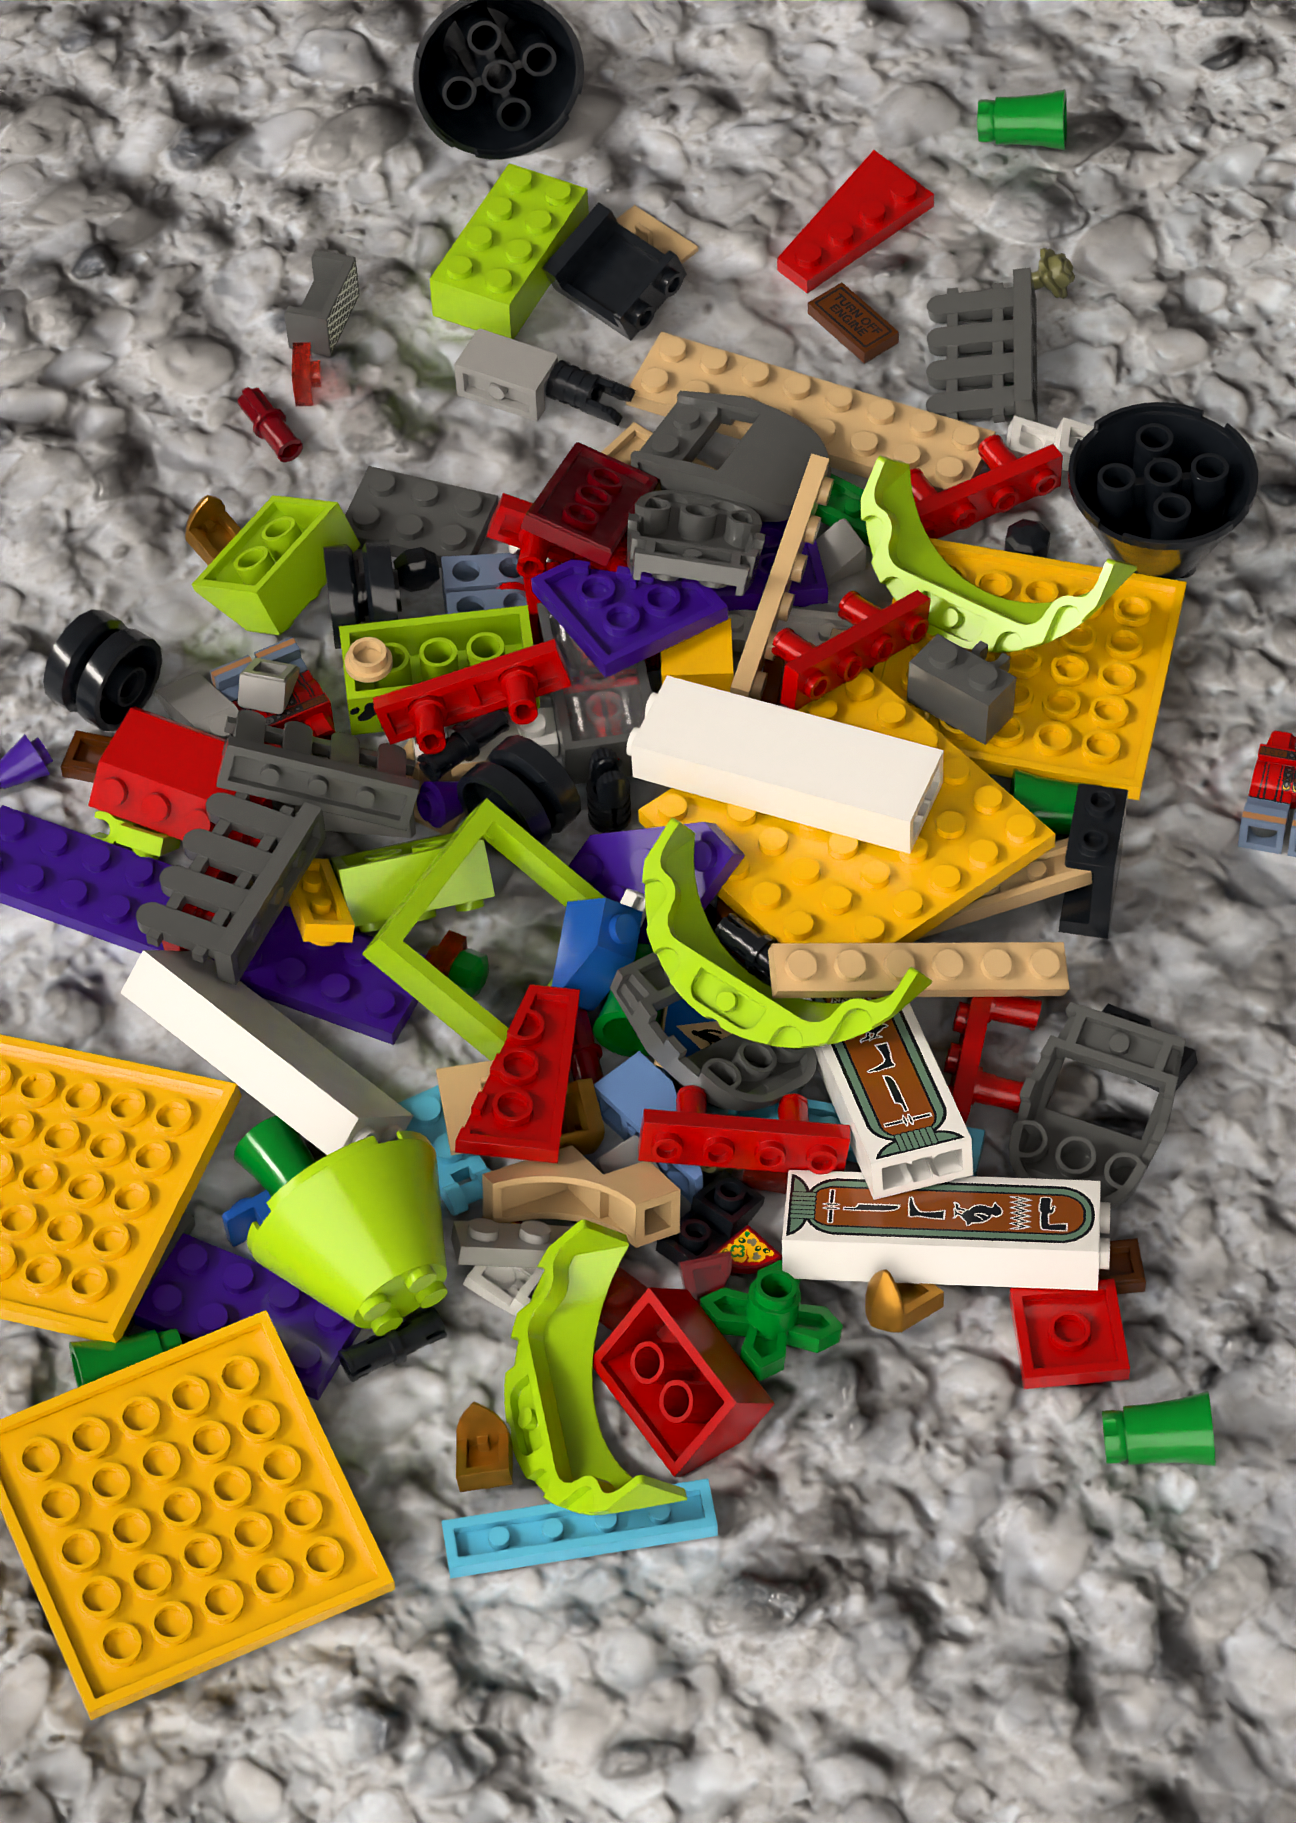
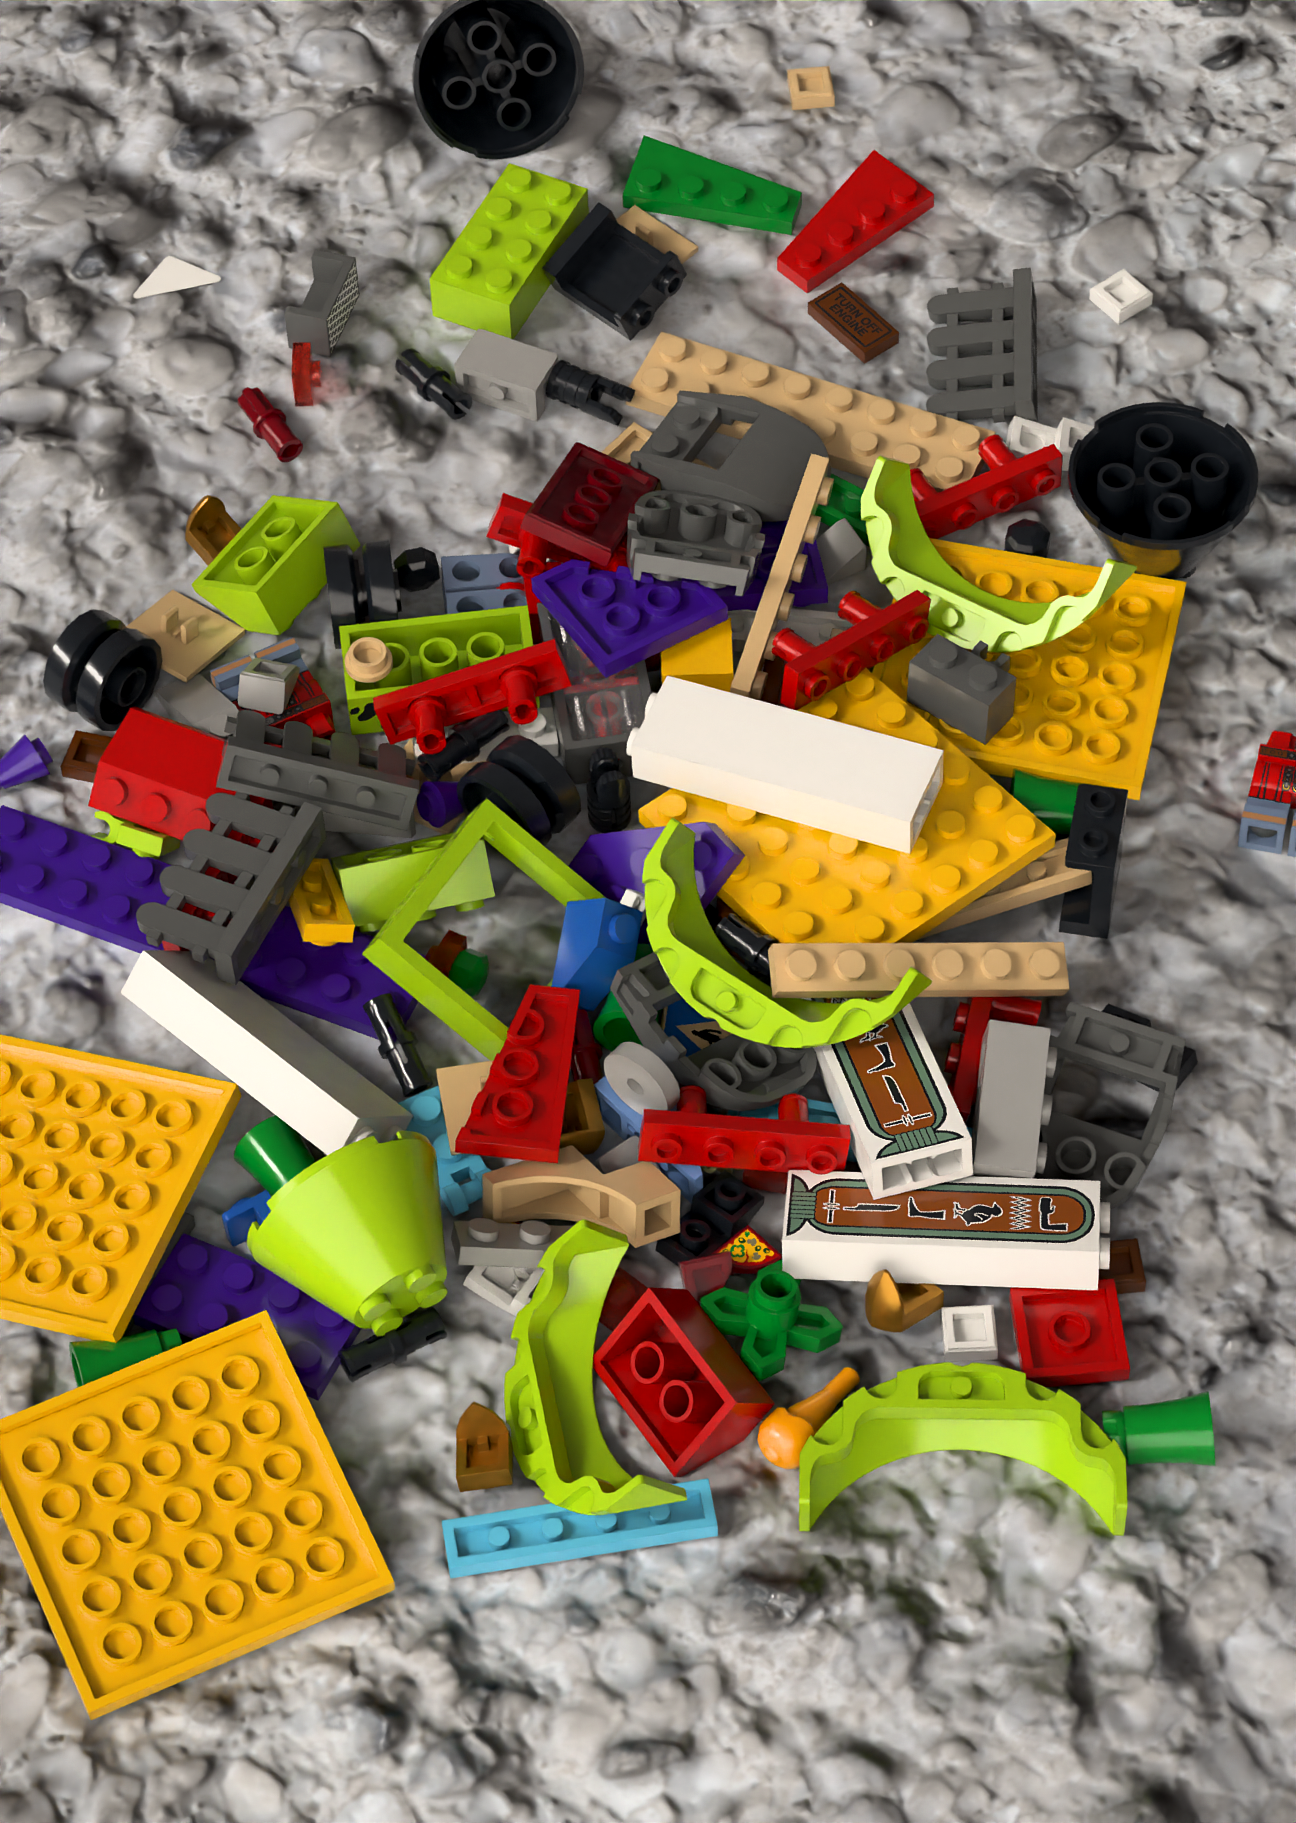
dark grey plate [345,466,498,568] -> none
green plant [977,89,1067,150] -> none
olive plant [1032,248,1075,299] -> none
none -> tan piece [126,590,245,683]
none -> white sticker [133,256,221,299]
none -> black pin [363,993,433,1097]
none -> black pin [395,348,472,420]
none -> light grey piece [603,1042,680,1115]
none -> green wing [622,135,802,235]
none -> light orange piece [757,1367,860,1469]
none -> tan tile [787,66,835,110]
none -> lime windscreen [799,1362,1128,1536]
none -> white tile [941,1305,998,1362]
none -> light grey brick [971,1019,1057,1178]
none -> white tile [1089,269,1153,325]

